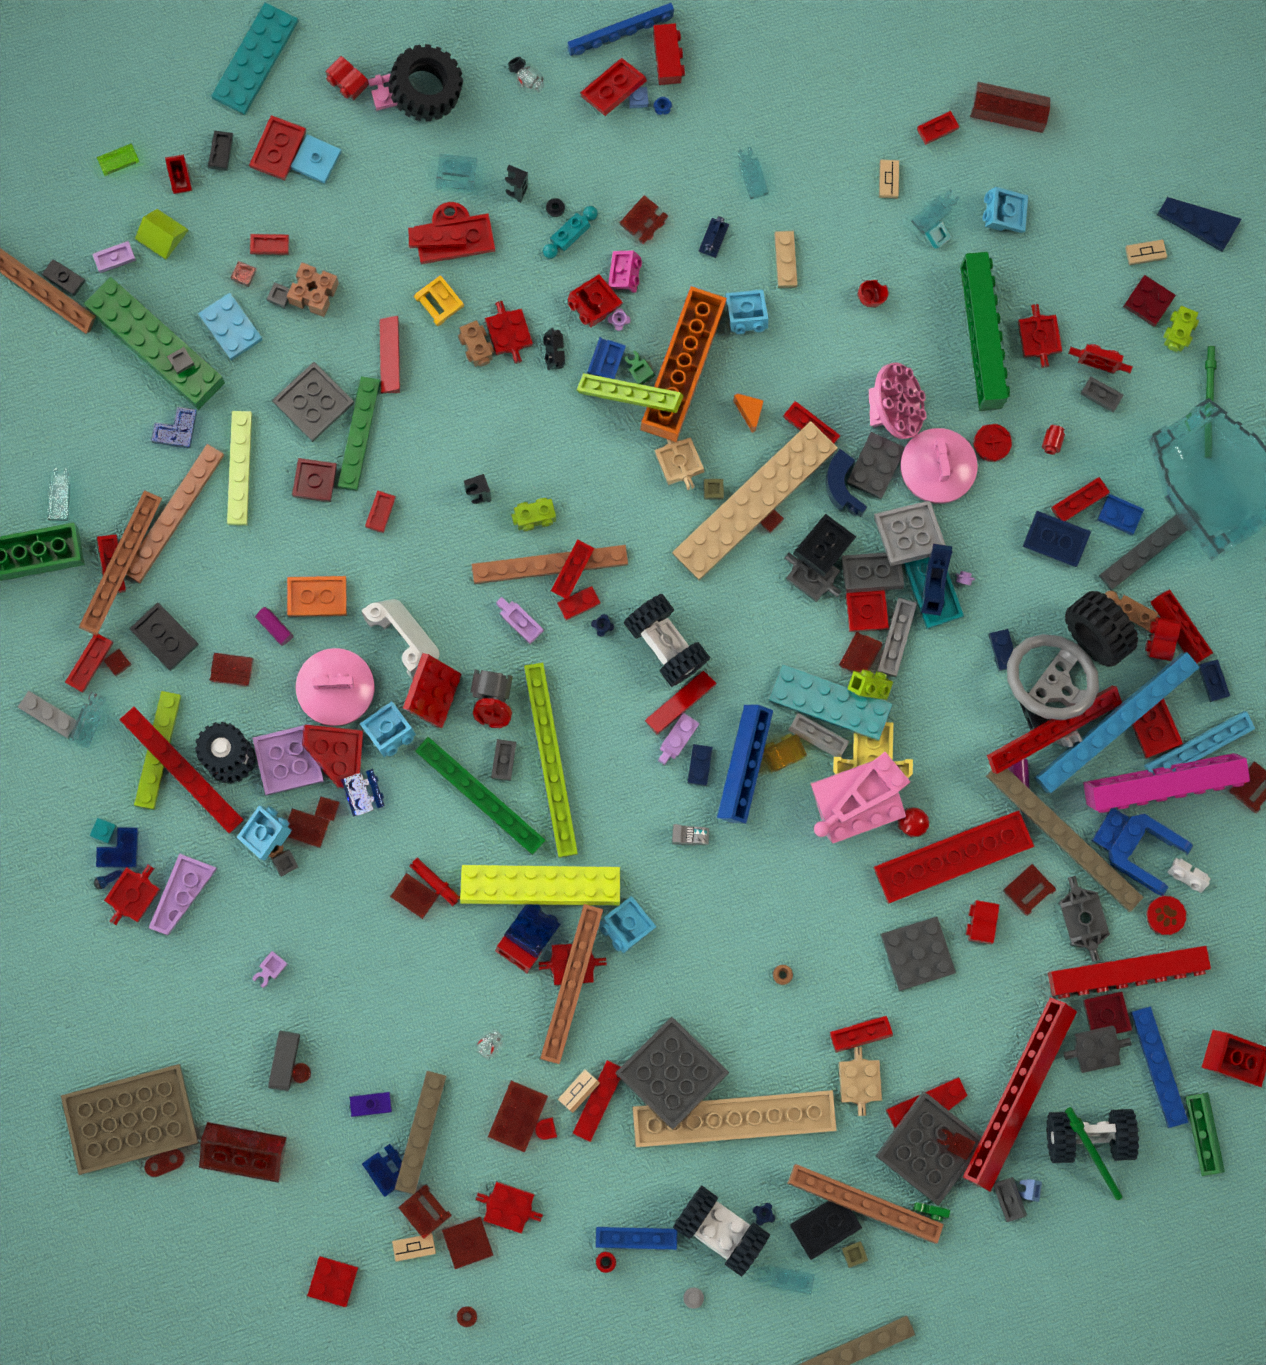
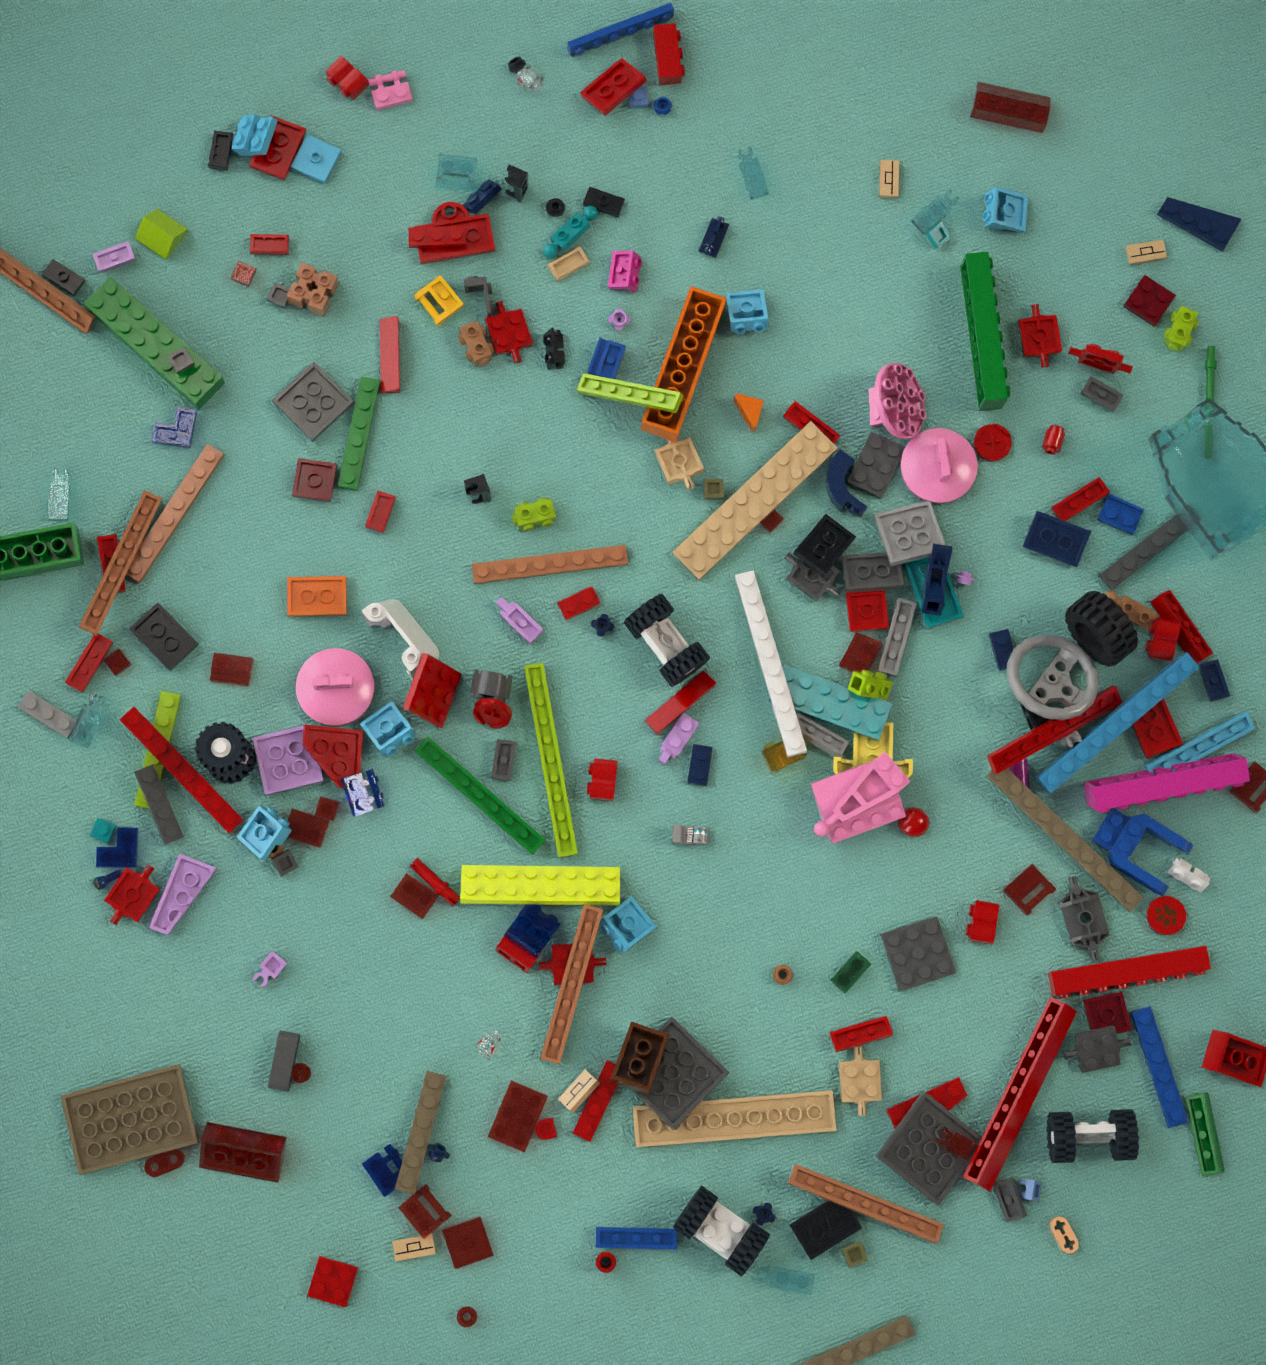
clear neon green tile [97,143,140,176] -> none
red slope [165,154,192,194] -> none
medium azure plate [198,293,263,360] -> none
teal plate [211,2,299,115] -> none
yellowish green plate [227,411,252,525] -> none
magenta brick [255,607,294,646] -> none
dark purple plate [349,1092,392,1117] -> none
black tyre [389,44,463,122] -> none
red plate [475,1181,543,1234] -> none
red plate [551,539,595,600] -> none
red plate [567,274,623,328] -> none
clear red plate [620,195,668,244] -> none
green plate [625,350,656,385] -> none
light grey plate [683,1288,704,1309] -> none
blue brick [717,705,773,824] -> none
tan plate [774,231,797,288] -> none
red hair [857,280,889,308] -> none
red plate [873,810,1034,904] -> none
green plate [913,1202,950,1222] -> none
red plate [917,111,959,145] -> none
green bar [1065,1107,1123,1200] -> none
none -> dark grey plate [134,764,184,845]
none -> medium azure plate [231,114,278,157]
none -> dark blue plate [427,1143,450,1162]
none -> dark blue plate [463,180,502,215]
none -> dark grey bracket [464,276,495,317]
none -> tan tile [547,246,590,282]
none -> black plate [583,186,625,218]
none -> red brick [586,758,618,802]
none -> reddish brown brick [611,1021,669,1096]
none -> white plate [735,570,807,758]
none -> clear green plate [830,951,871,994]
none -> light nougat beam [1049,1216,1079,1254]

